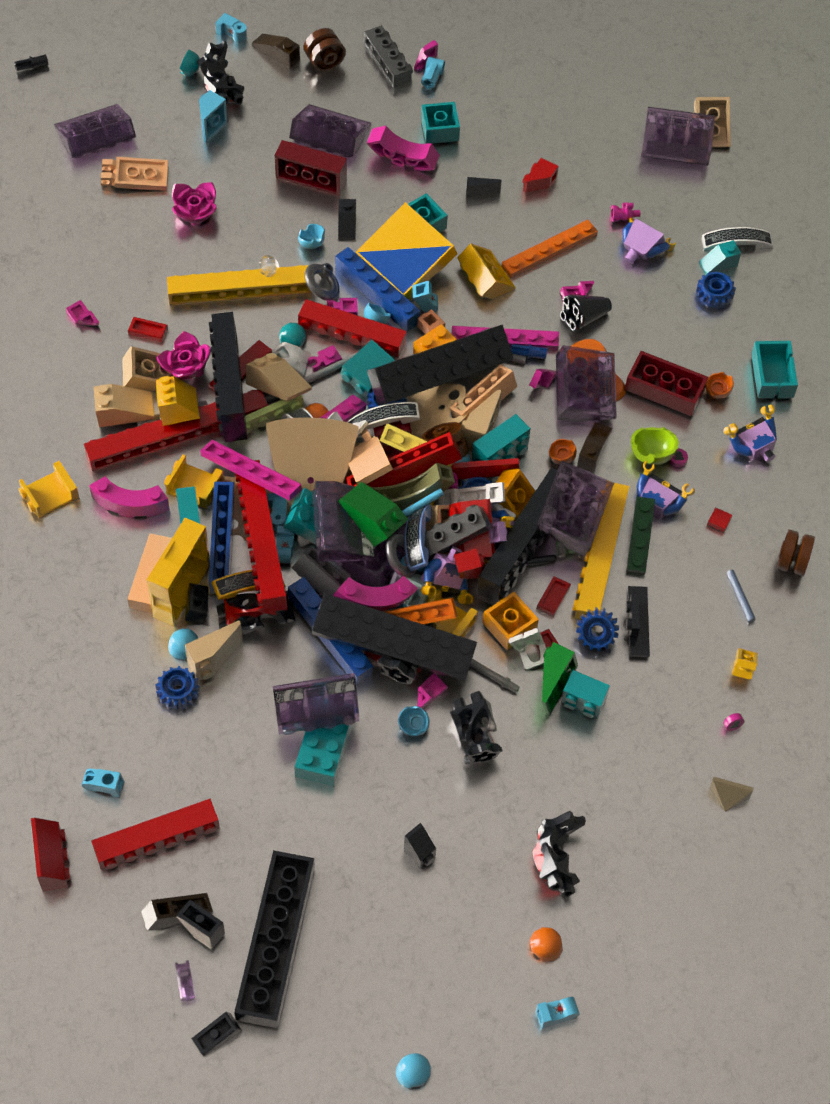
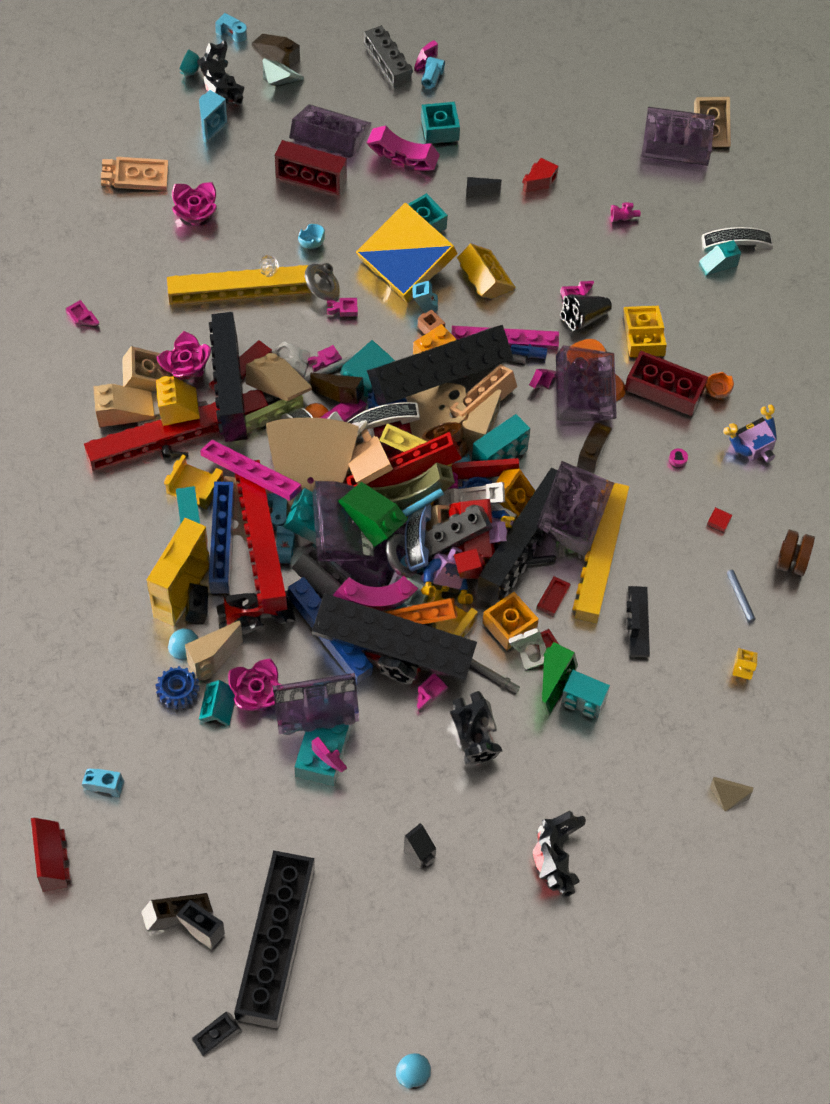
black axle [14,54,48,71] -> none
yellow panel [18,460,79,518] -> none
clear purple slope [54,104,136,158] -> none
dark pink brick [89,476,170,518] -> none
red brick [91,798,220,870] -> none
red tile [128,317,168,342] -> none
light nougat brick [128,533,172,613] -> none
clear purple bar [175,960,195,1002] -> none
slope [212,570,286,600] -> none
teal hair [279,322,307,347] -> none
red brick [298,299,407,358] -> none
reddish brown wheel [303,28,346,72] -> none
blue brick [335,247,421,333] -> none
black slope [338,199,356,240] -> none
medium azure hair [364,303,391,324] -> none
medium azure hair [398,706,430,737] -> none
orange plate [501,219,598,278] -> none
orange hair [530,927,563,962] -> none
medium azure leg [536,997,580,1029] -> none
orange hair [548,439,577,465] -> none
blue gear [576,607,619,651] -> none
lavender torso [622,218,676,264] -> none
dark green plate [626,496,655,574] -> none
lime cylinder [631,427,679,465] -> none
torso [636,461,695,519] -> none
blue gear [696,272,736,307] -> none
dark pink tile [723,713,745,731] -> none
teal piece [751,341,798,398] -> none
none -> black hand [161,445,188,460]
none -> teal panel [199,680,235,726]
none -> dark pink brick [228,659,284,712]
none -> light aqua slope [263,58,305,86]
none -> dark brown slope [310,372,364,404]
none -> dark pink slope [312,737,347,772]
none -> yellow slope [623,306,667,357]

